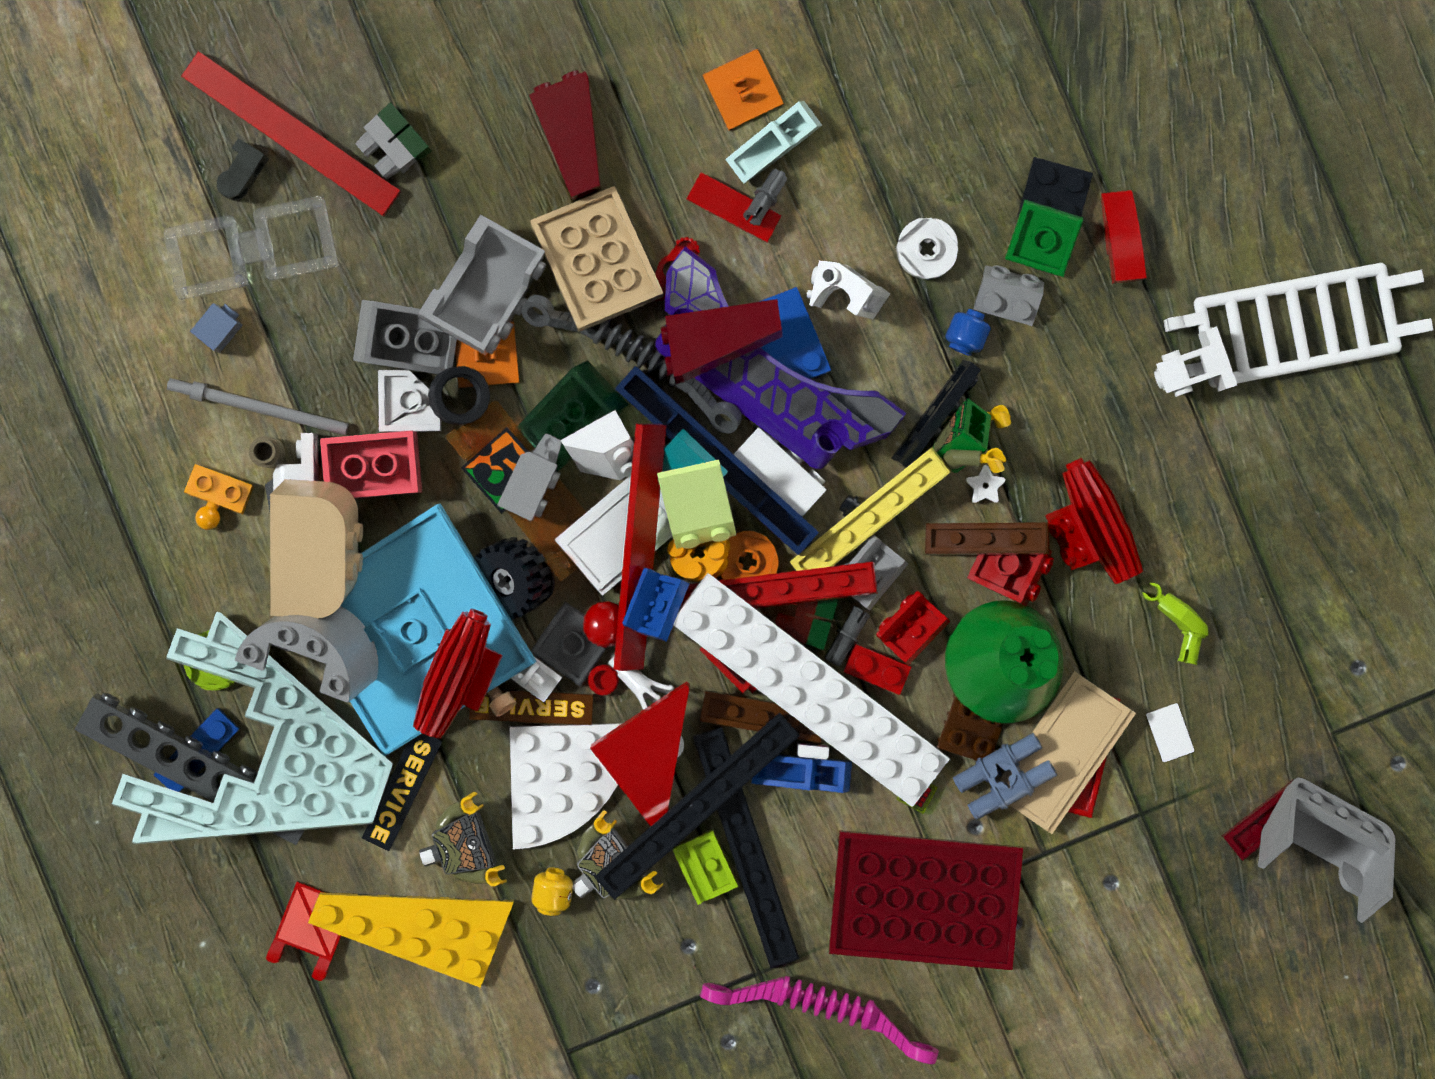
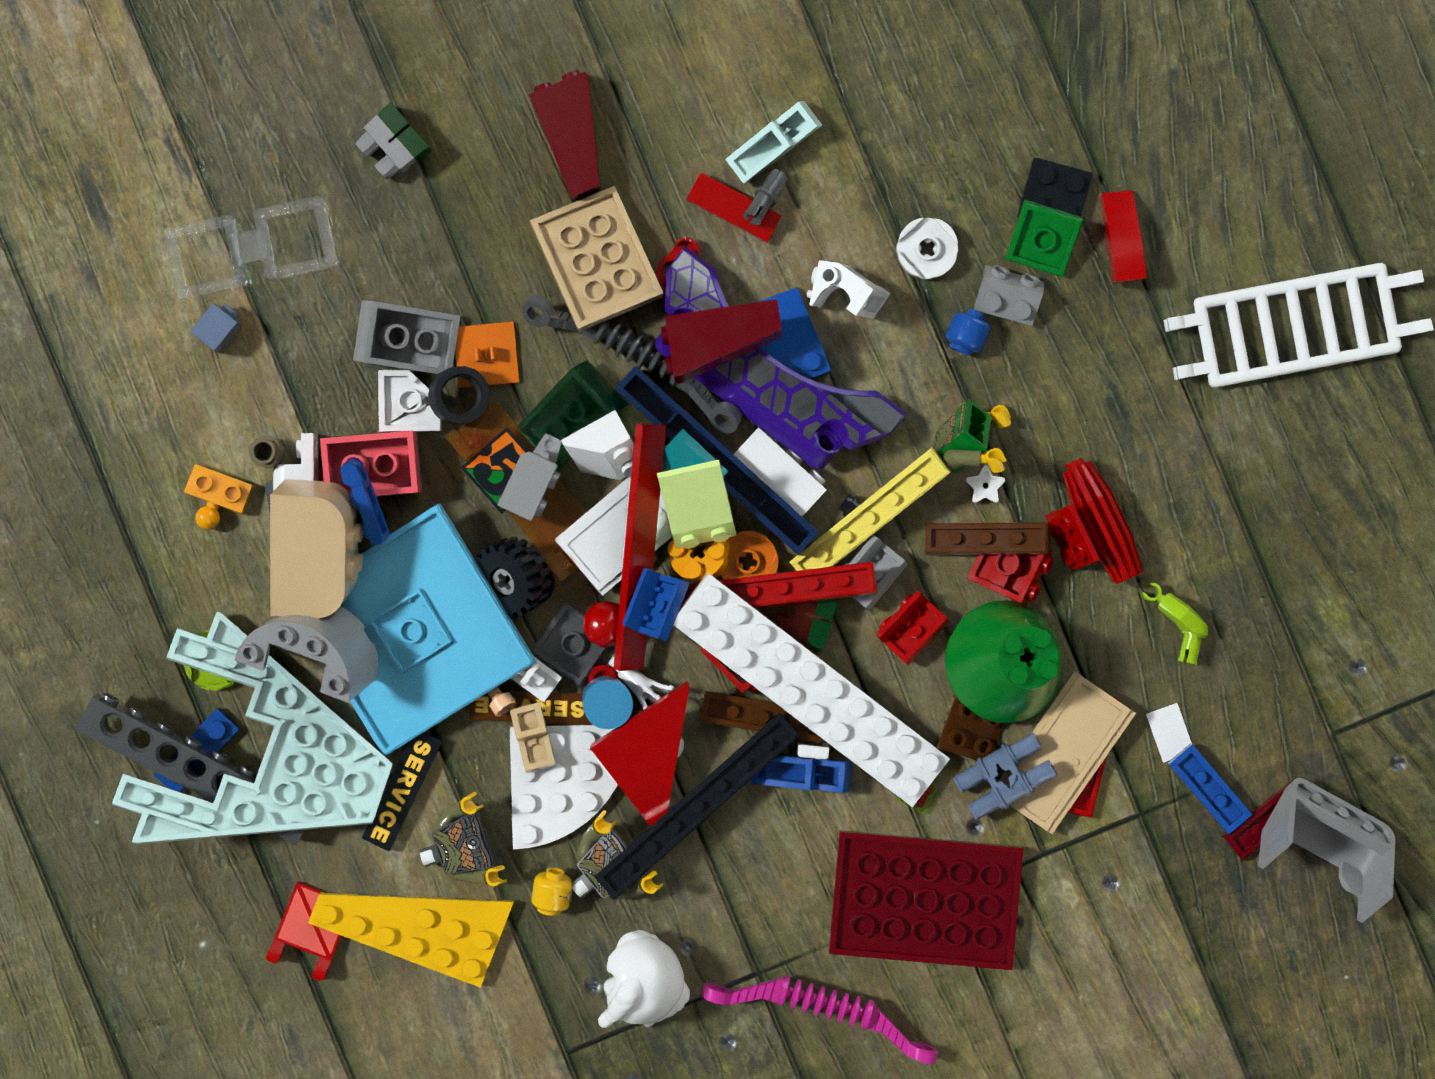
light grey bar [167,378,349,435] -> none
red tile [181,51,401,217] -> none
pearl dark grey leg [217,138,269,200] -> none
red plate [413,608,503,738] -> none
light grey cylinder [418,214,546,355] -> none
lime plate [672,830,738,905] -> none
black tile [693,726,800,968] -> none
orange piece [702,49,784,130] -> none
dark grey axle [825,606,870,666] -> none
red plate [843,643,912,695] -> none
black plate [891,360,981,468] -> none
white tile [1154,327,1237,397] -> none
none -> blue hinge [340,457,390,546]
none -> tan slope [510,702,557,773]
none -> dark azure piece [582,676,633,729]
none -> white piece [598,930,690,1028]
none -> blue plate [1167,743,1252,834]

